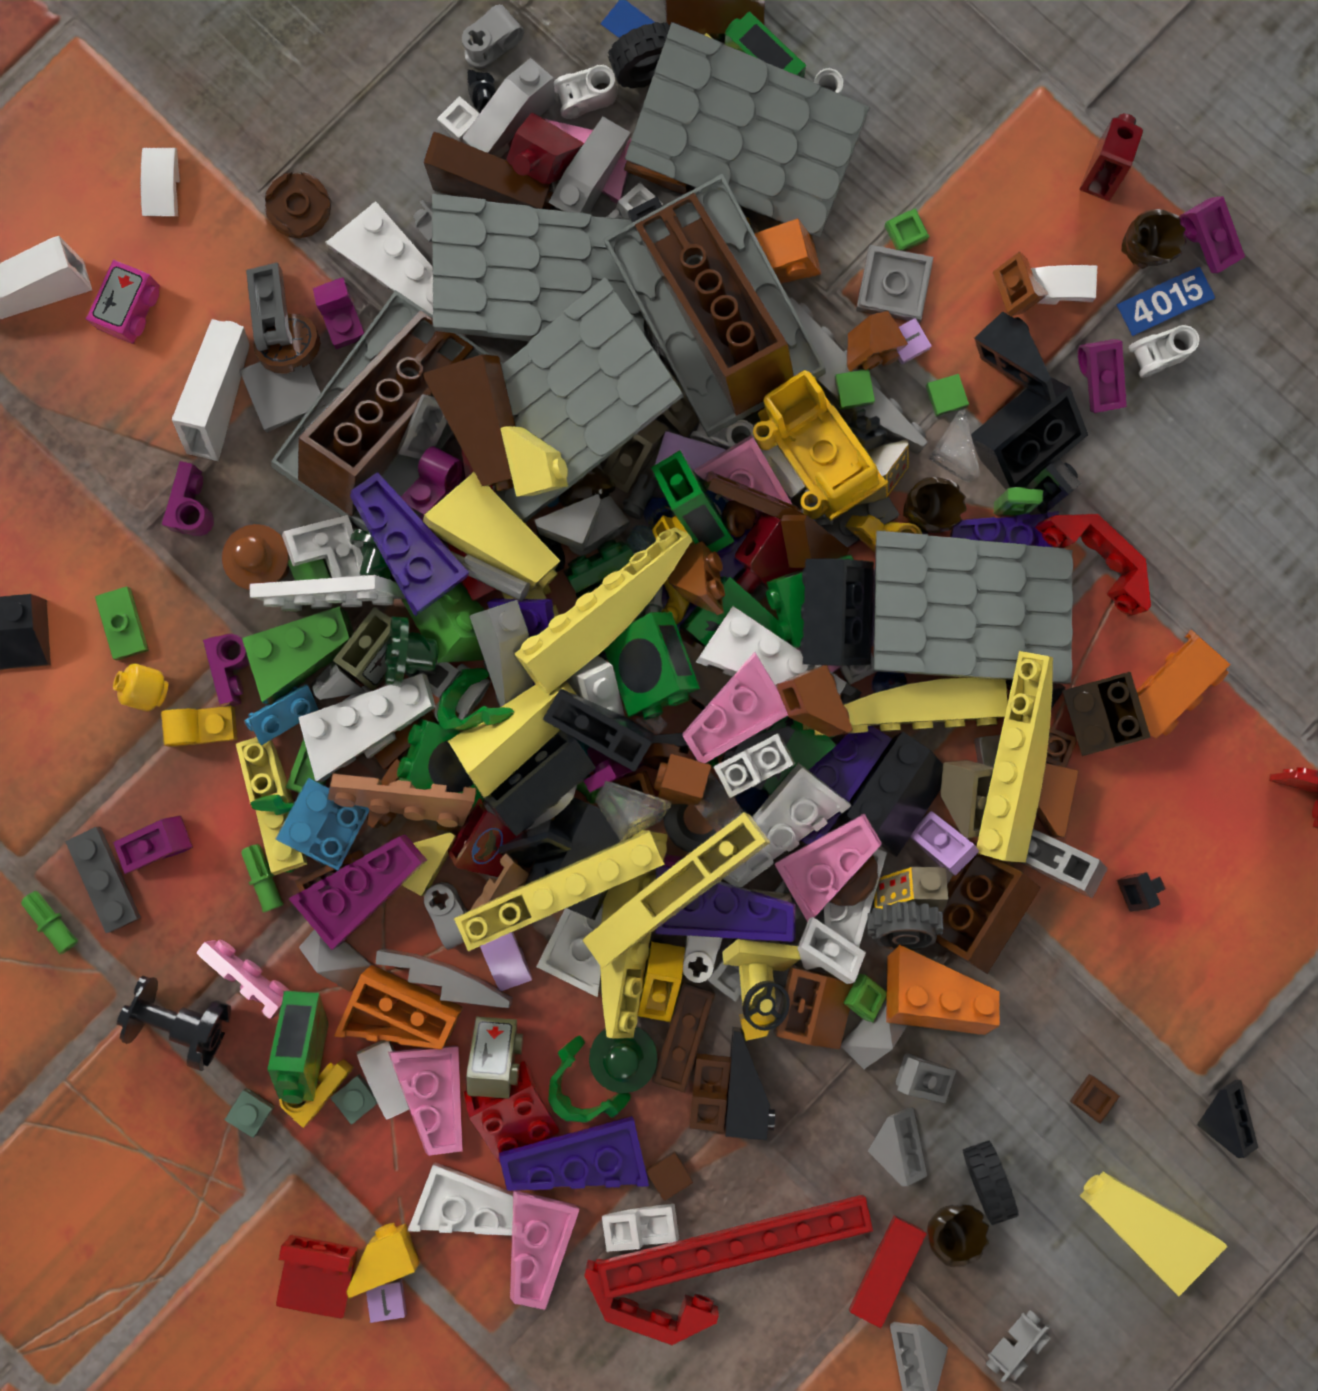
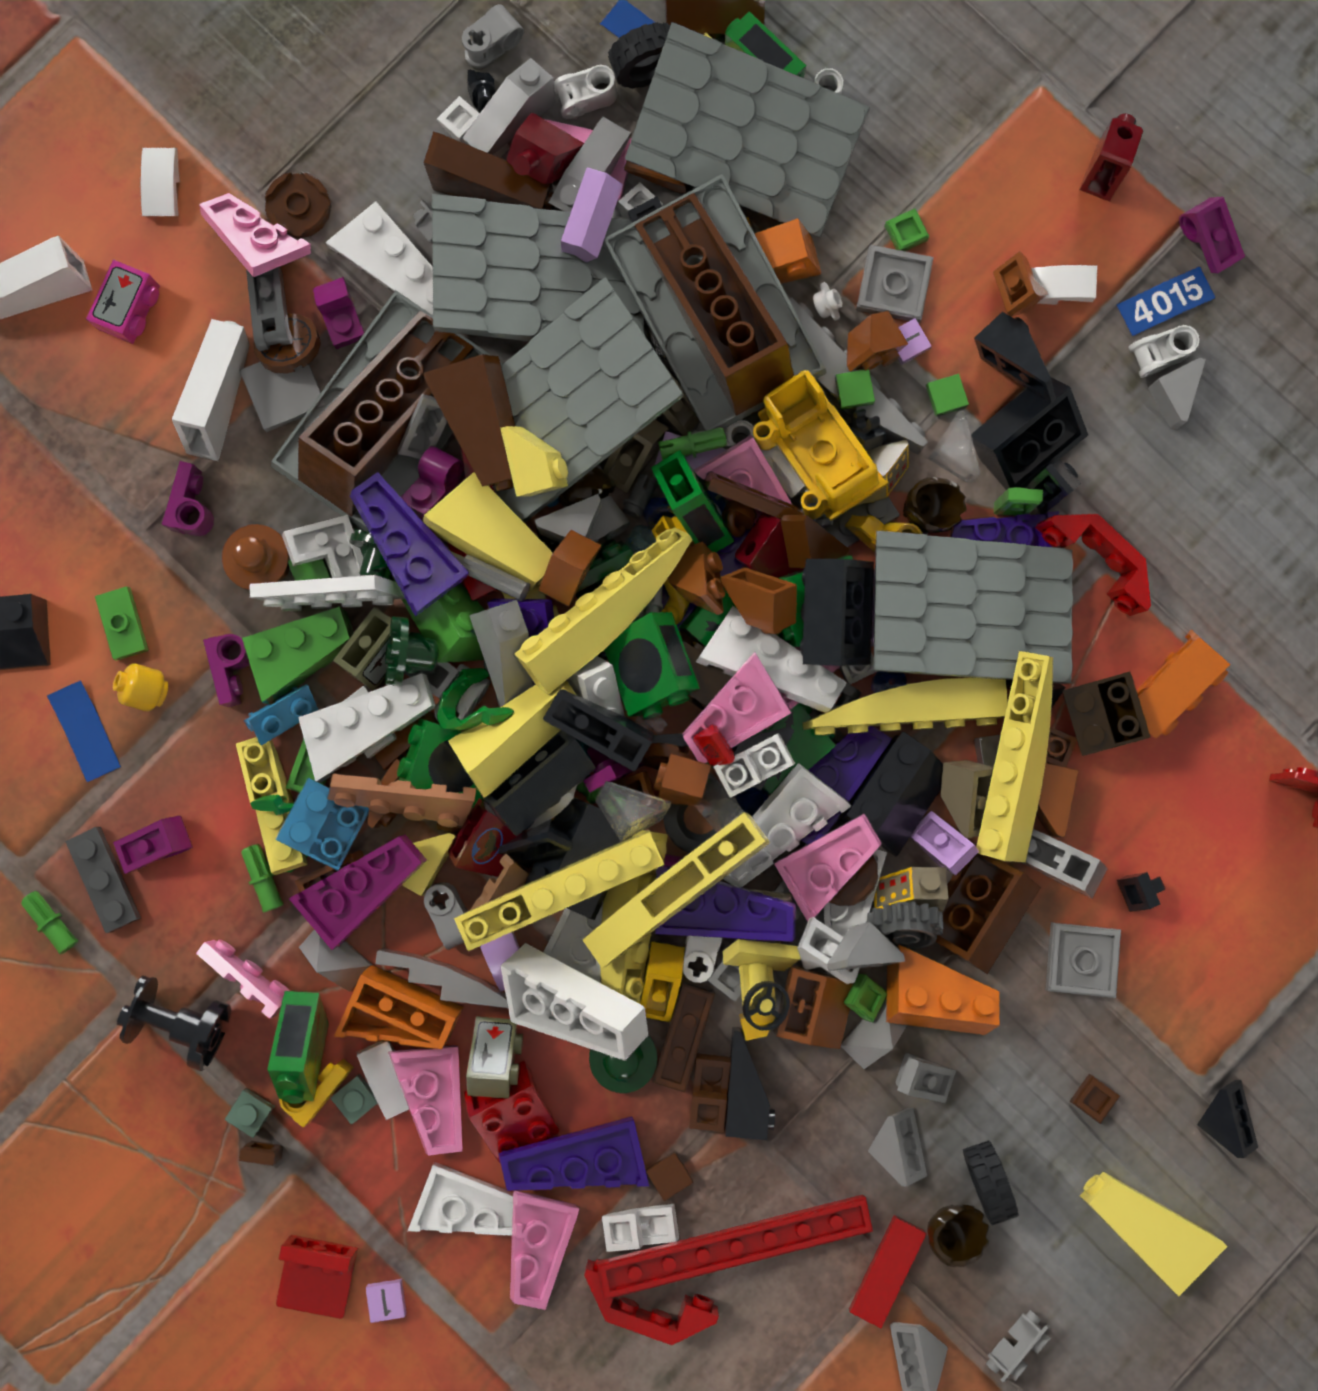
yellow plate [161,706,237,747] -> none
light grey slope [311,661,366,700] -> none
yellow slope [346,1223,420,1298] -> none
green helmet [548,1036,631,1123] -> none
dark orange slope [776,665,853,737] -> none
magenta plate [1078,339,1127,413] -> none
dark brown hair [1121,209,1186,269] -> none
none -> blue sticker [47,680,121,782]
none -> bright pink wing [200,193,311,277]
none -> reddish brown tile [239,1141,283,1166]
none -> white wedge [501,943,648,1060]
none -> dark orange slope [539,530,602,607]
none -> lavender piece [561,167,623,262]
none -> bright green axle [658,427,727,460]
none -> red slope [693,724,735,765]
none -> dark orange slope [721,567,797,634]
none -> white plate [813,282,842,321]
none -> light grey slope [827,922,905,971]
none -> light grey tile [1045,922,1121,998]
none -> light grey slope [1148,358,1206,430]

